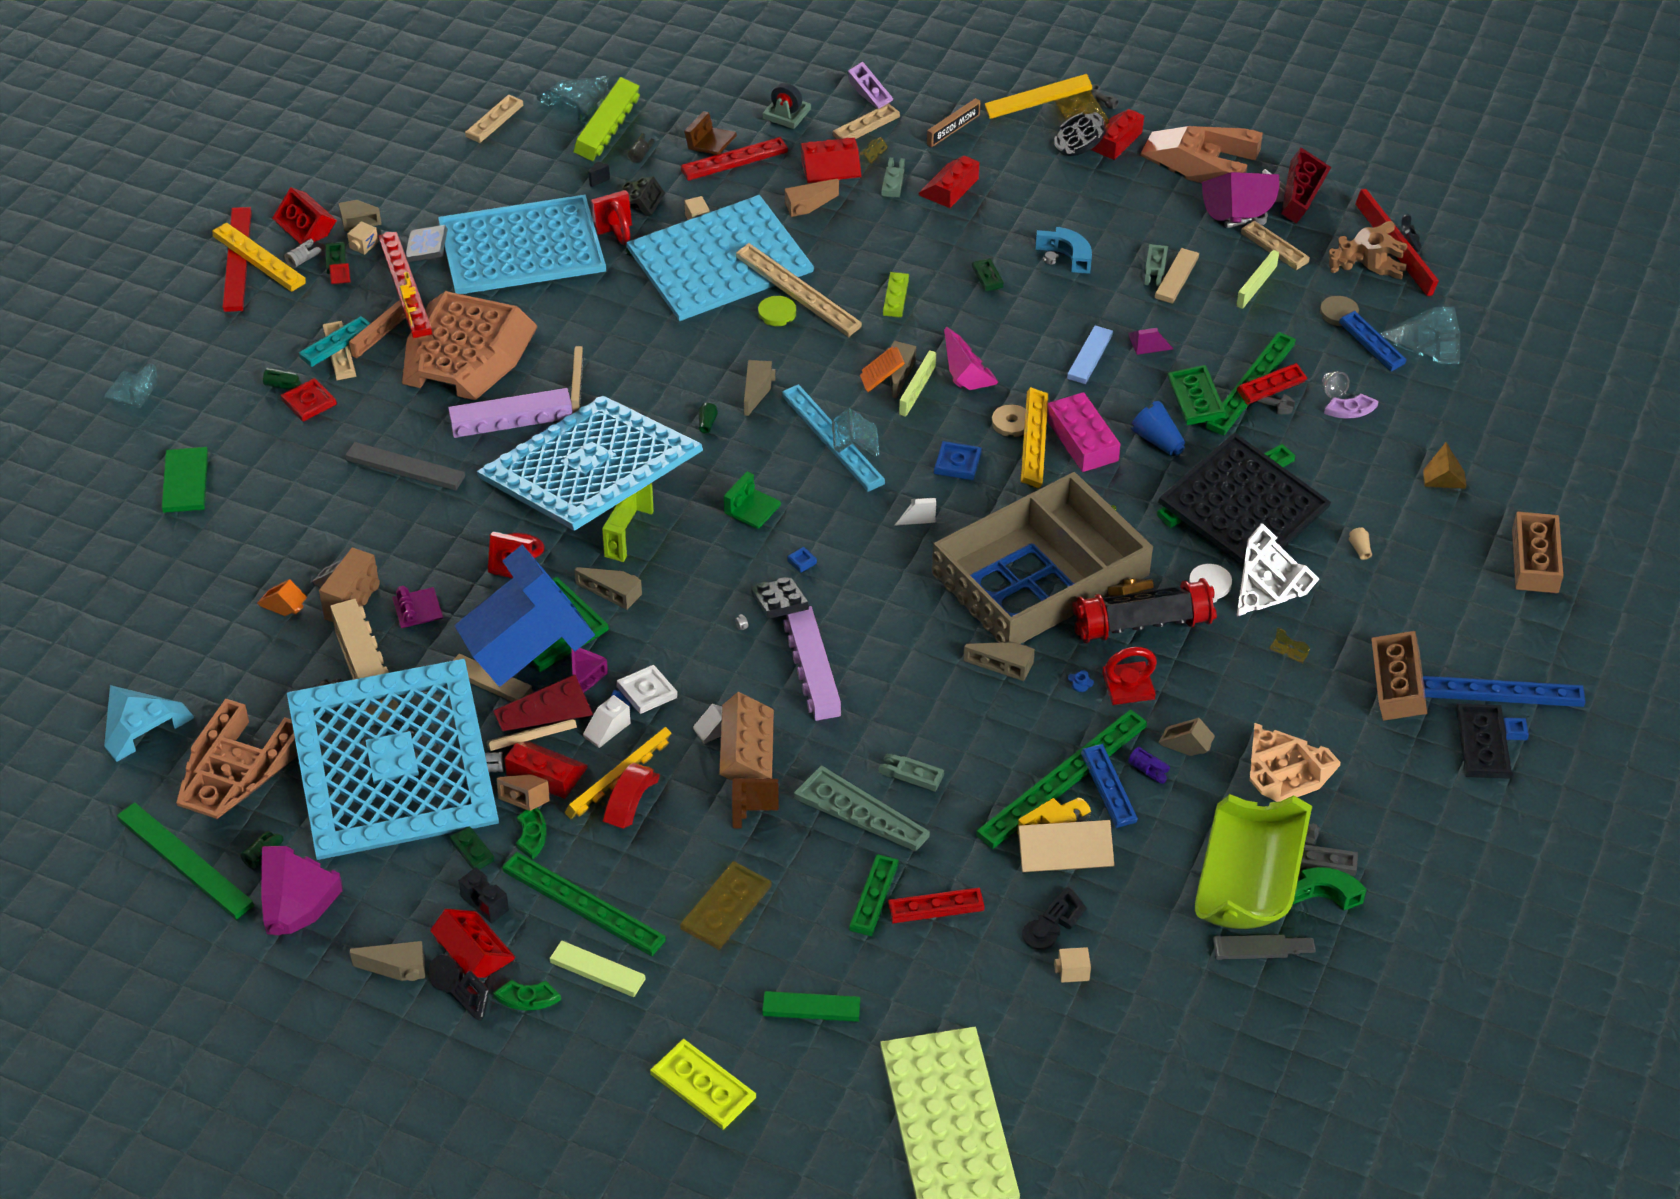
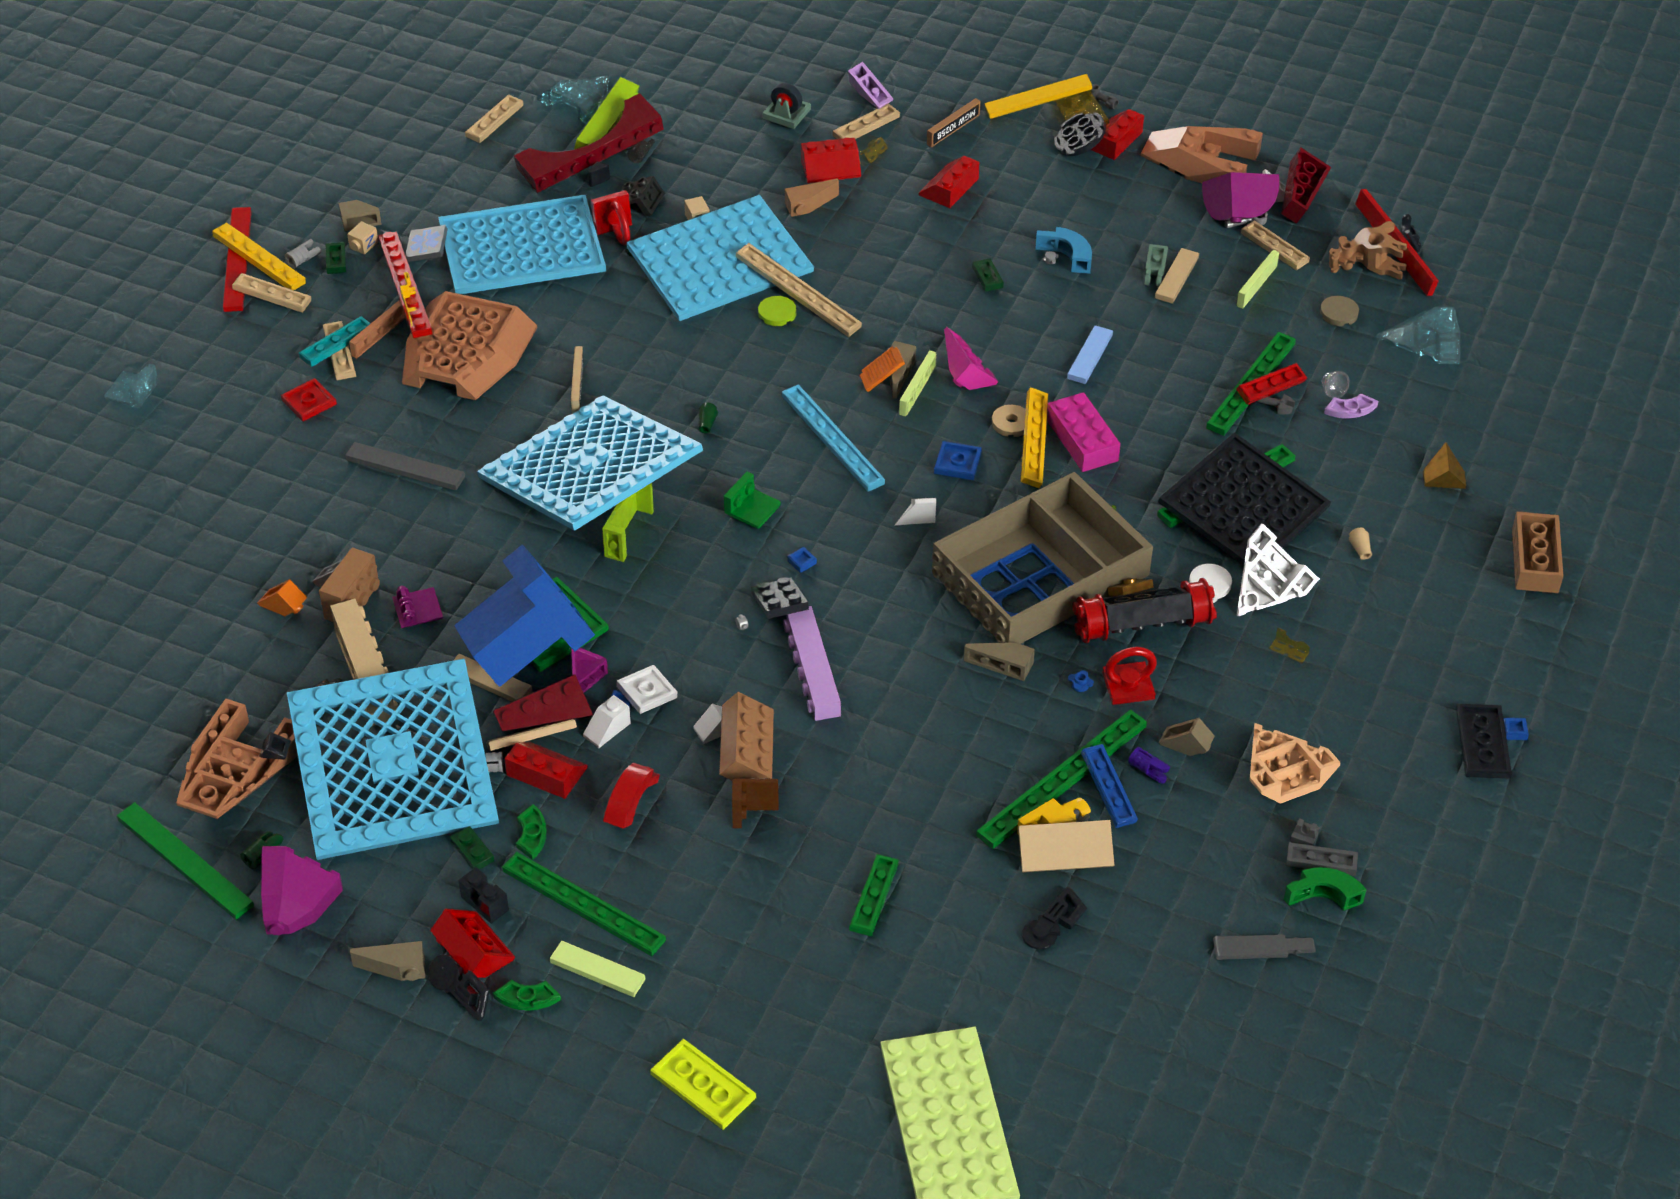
medium azure wedge [104,685,194,762] -> none
green tile [162,447,208,513] -> none
dark green hinge [263,368,302,390] -> none
red slope [272,187,337,244] -> none
red tile [329,263,351,284] -> none
lavender brick [448,388,572,438] -> none
red tile [488,532,545,578] -> none
medium nougat slope [497,775,550,811] -> none
yellow plate [565,727,671,819] -> none
dark tan slope [575,567,642,610] -> none
clear yellow tile [680,861,772,950] -> none
red tile [681,137,788,181] -> none
reddish brown bracket [684,111,737,155] -> none
dark tan slope [744,360,776,416] -> none
green tile [763,991,860,1022] -> none
sand green wing [794,765,930,851] -> none
clear light blue bracket [832,408,879,457] -> none
sand green hinge [878,753,944,792] -> none
sand green hinge [882,157,905,198] -> none
lime plate [883,272,909,317] -> none
red tile [888,887,985,924] -> none
tan brick [1054,947,1091,982] -> none
magenta slope [1128,328,1173,355] -> none
blue cone [1131,401,1185,456] -> none
green tile [1167,365,1226,426] -> none
lime panel [1195,794,1312,929] -> none
blue tile [1339,311,1407,372] -> none
medium nougat brick [1372,631,1428,721] -> none
blue tile [1423,676,1585,707] -> none
none -> tan tile [232,273,311,313]
none -> black slope [259,732,291,760]
none -> dark red arch [514,93,664,193]

